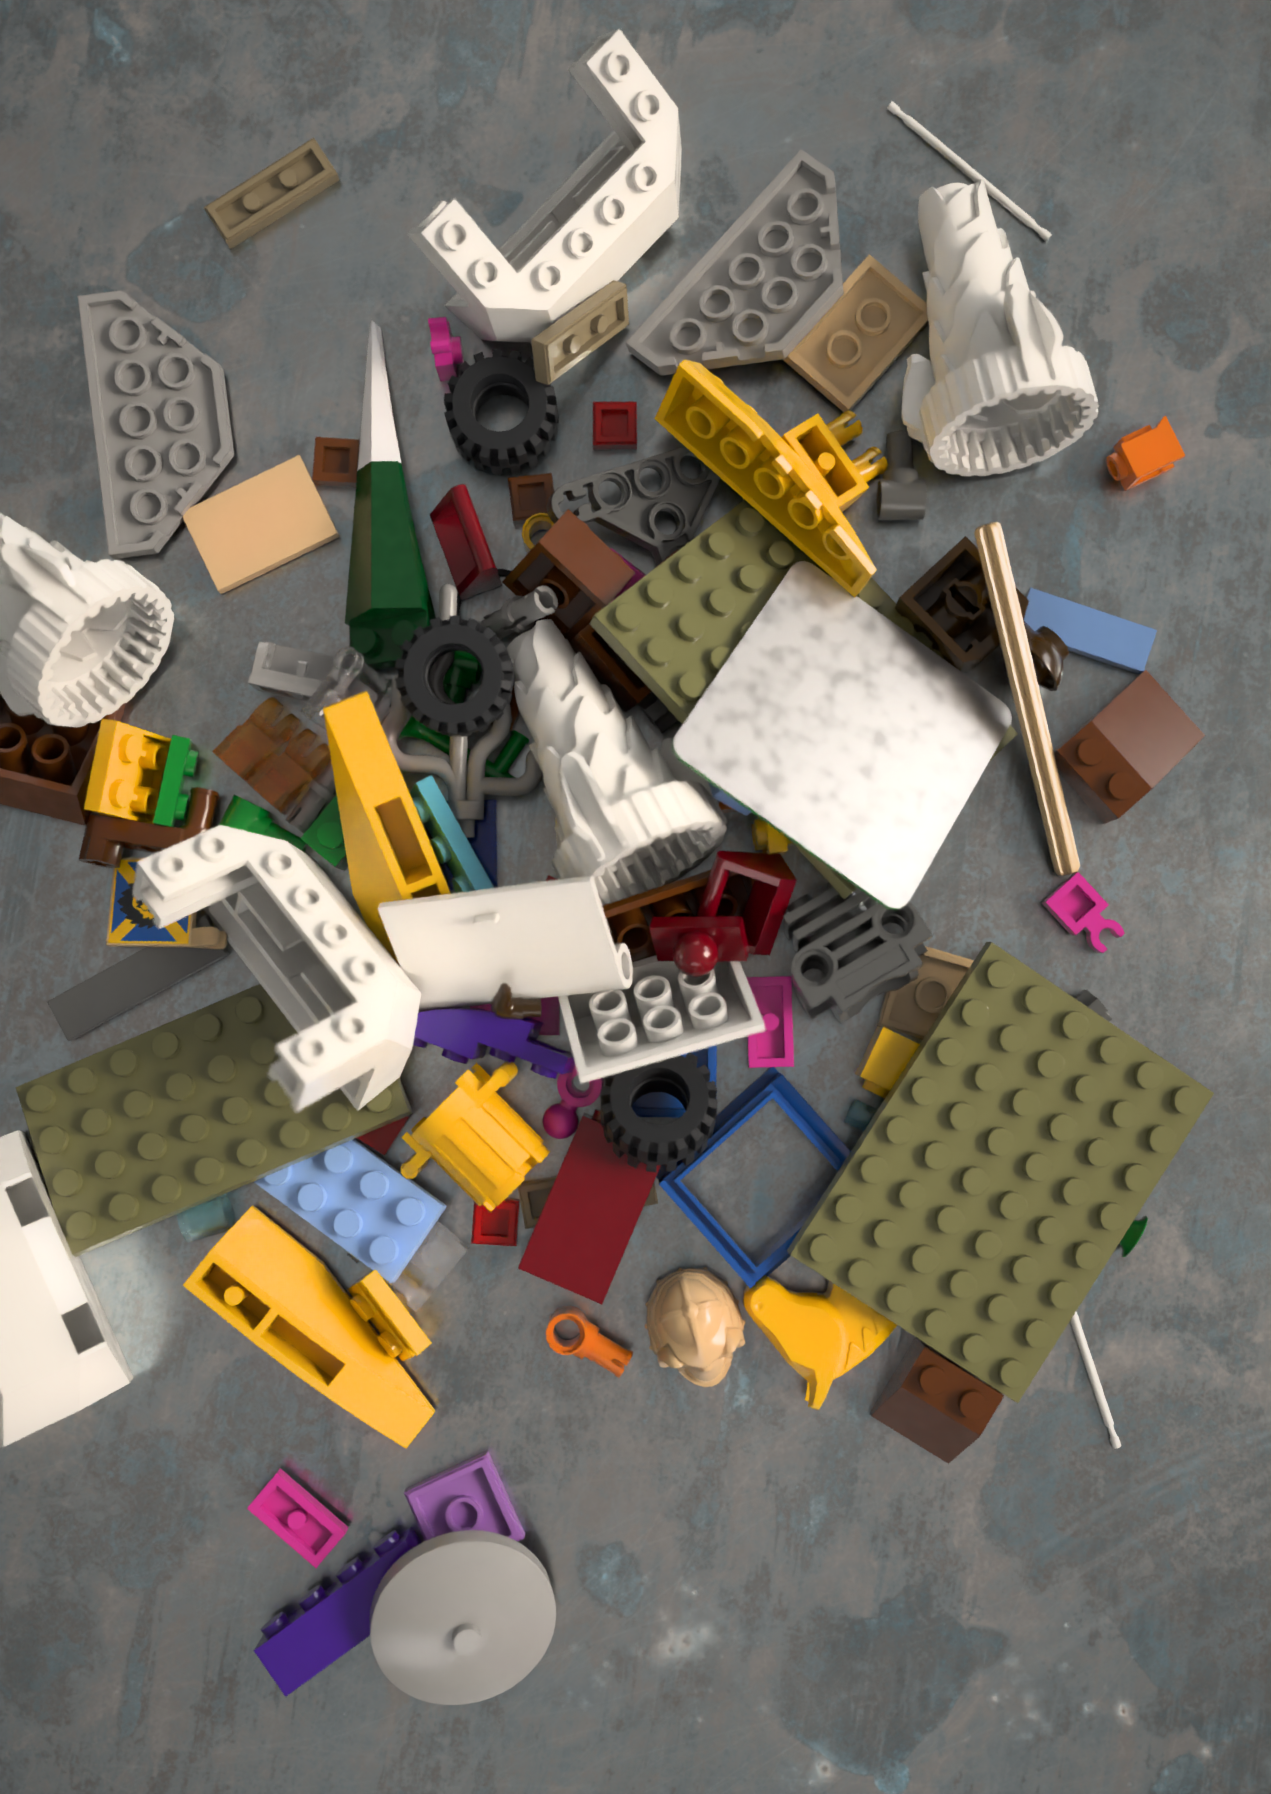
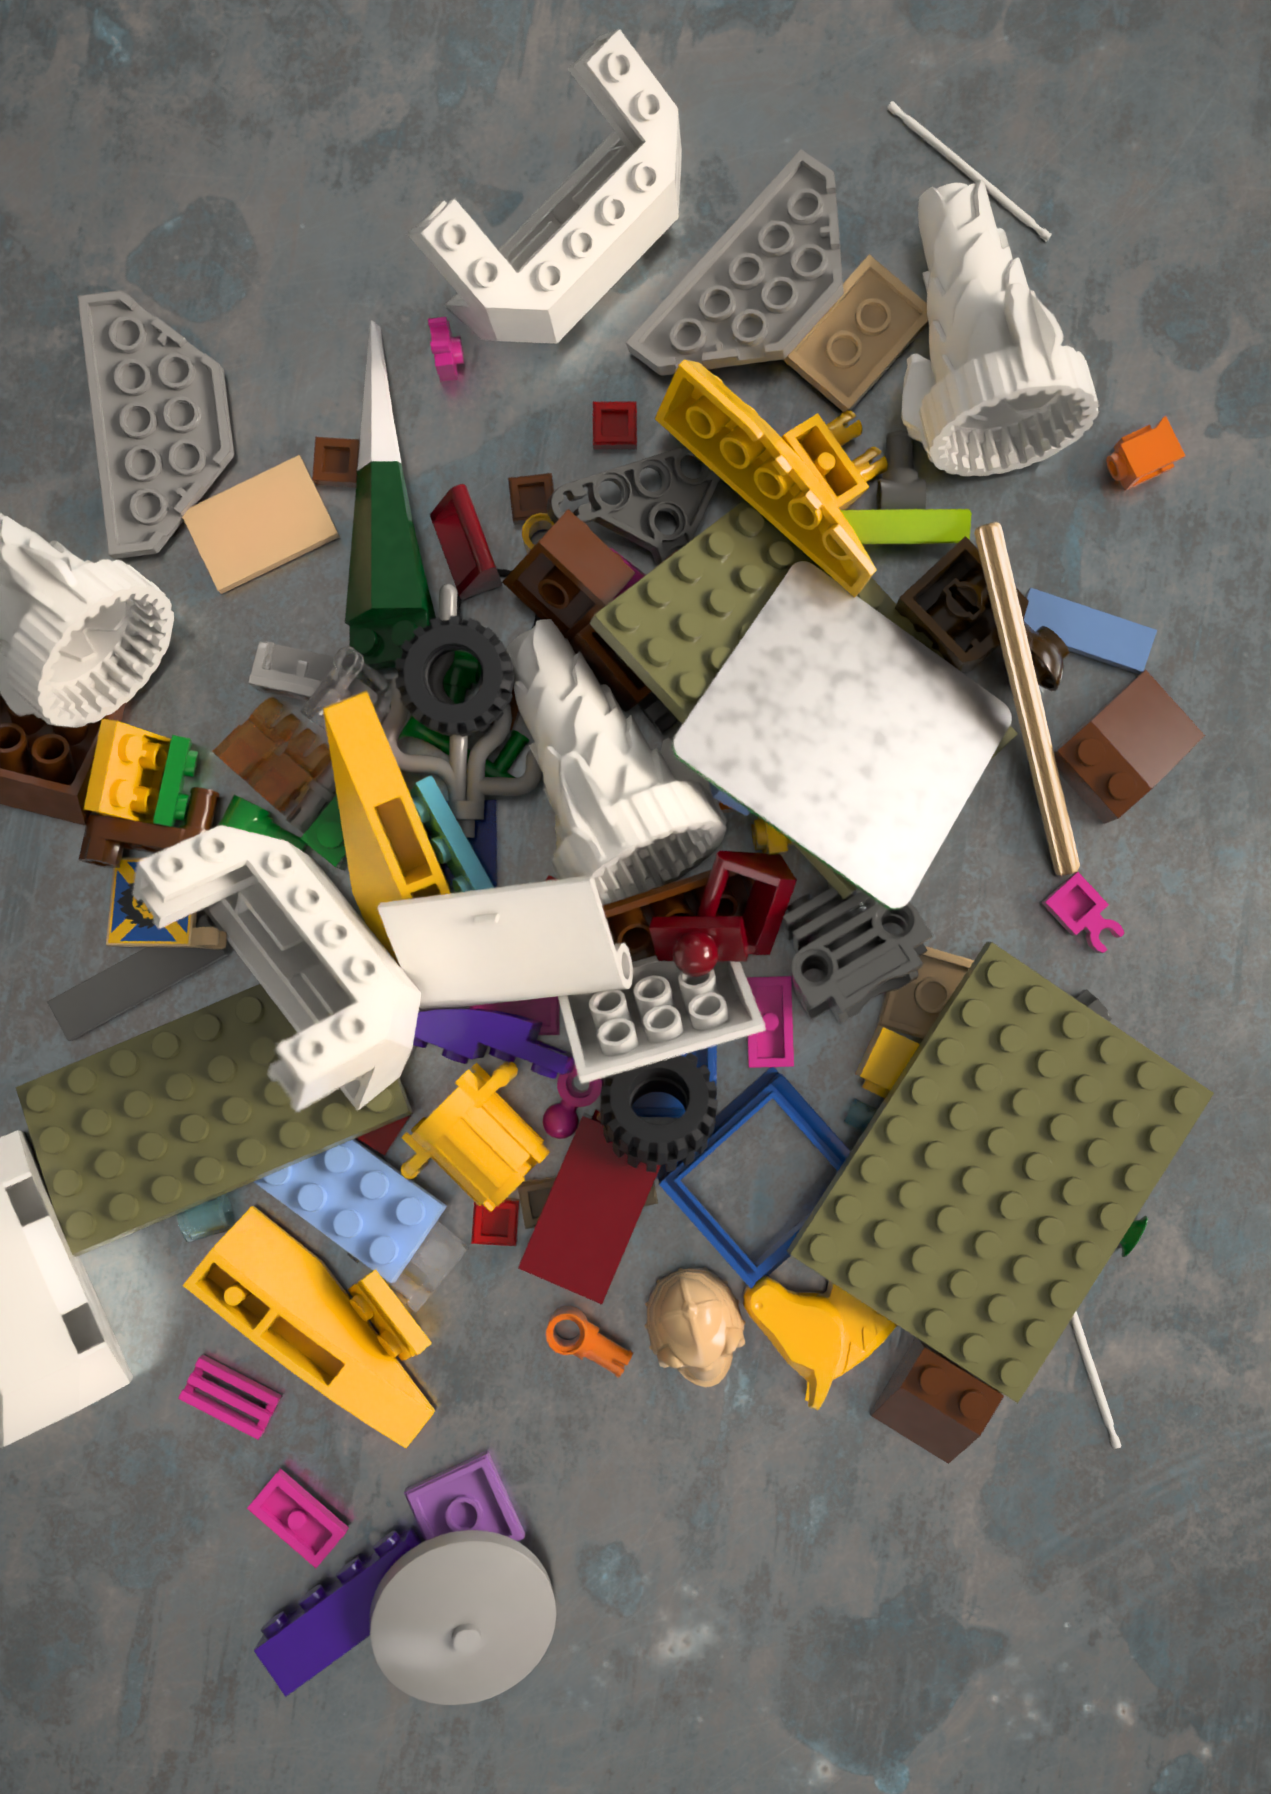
dark tan tile [203,137,340,250] -> none
black tyre [444,349,559,475] -> none
light grey pin [481,585,558,641] -> none
dark brown animal [491,983,541,1020] -> none
dark tan tile [531,280,629,385] -> none
none -> dark pink tile [178,1355,282,1440]
none -> lime slope [840,509,972,544]

